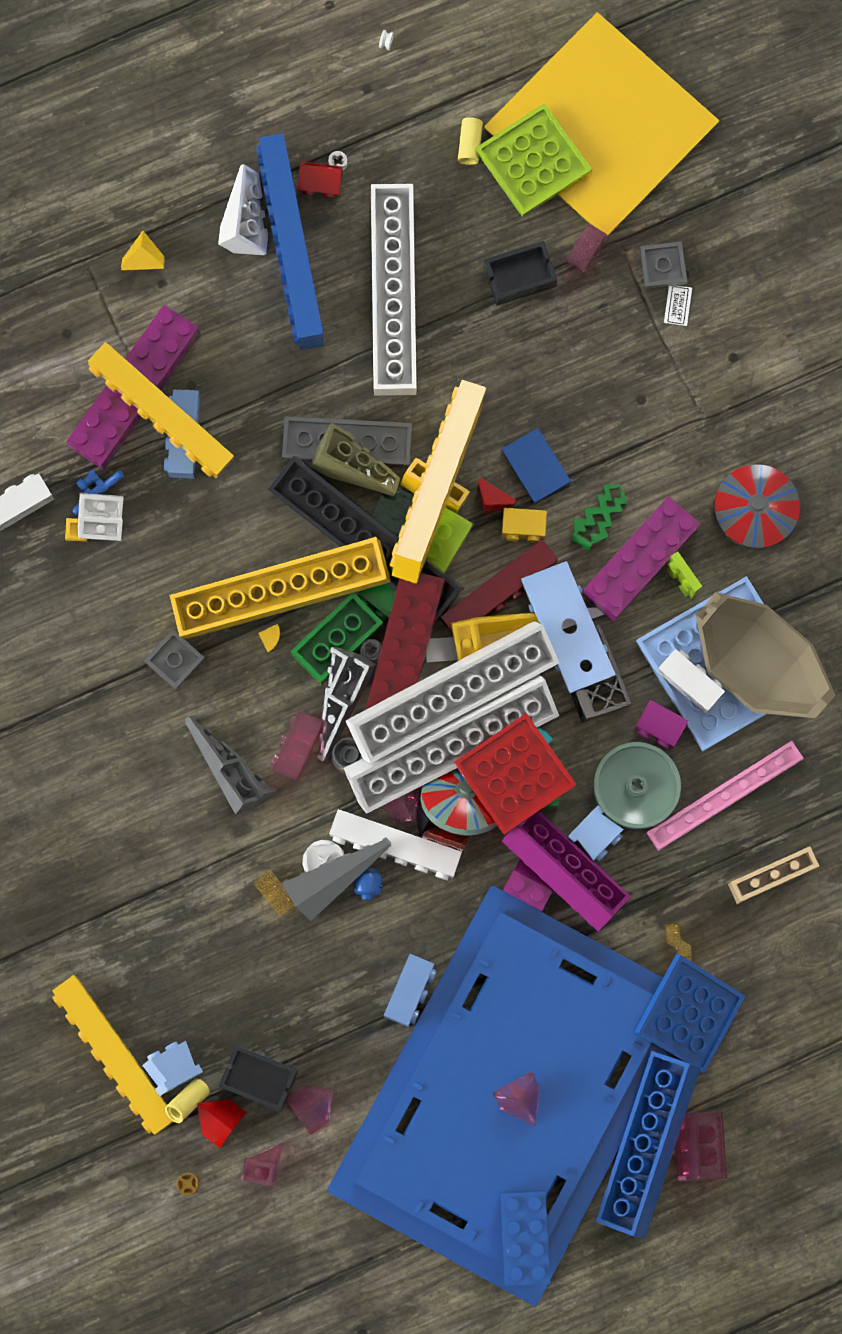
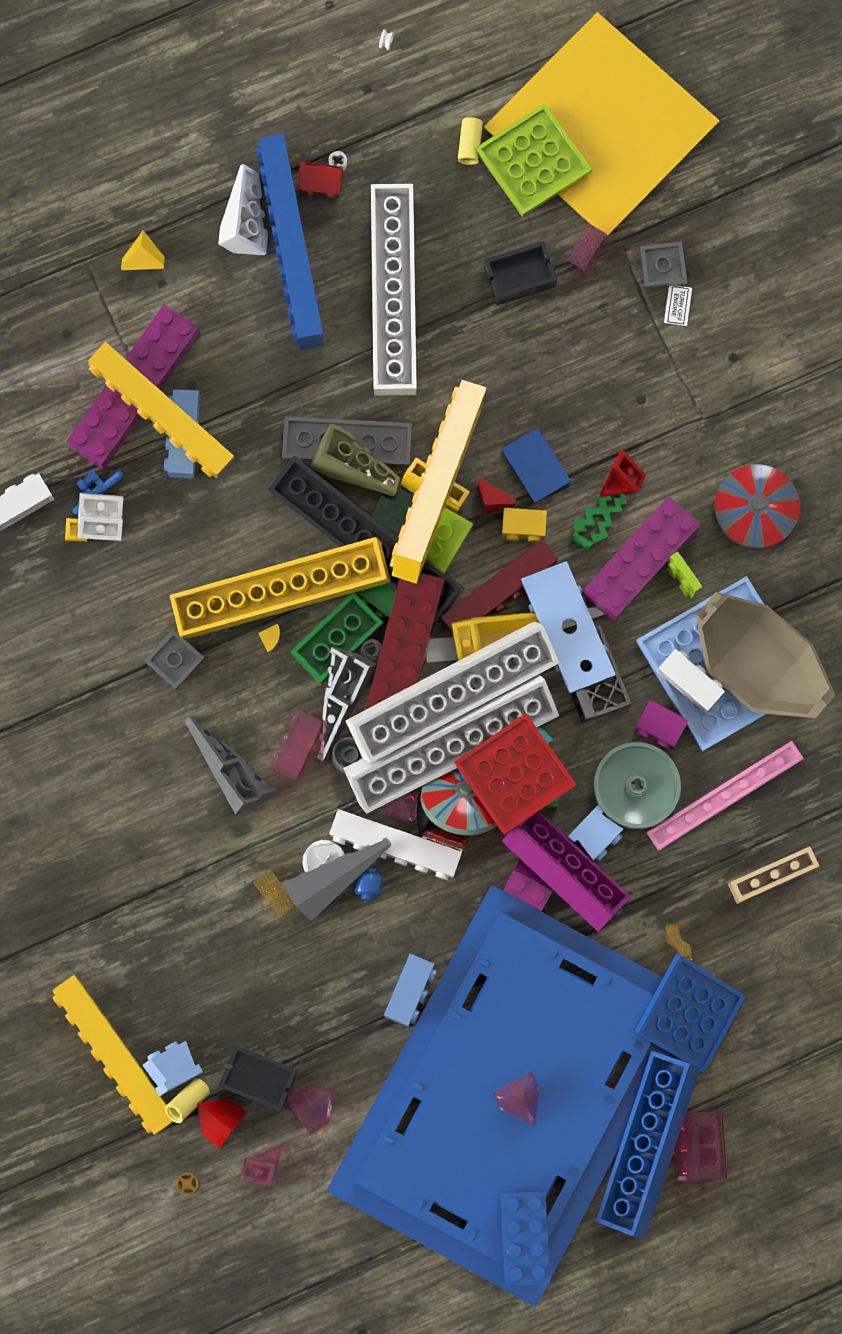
none -> red slope [599,450,646,497]

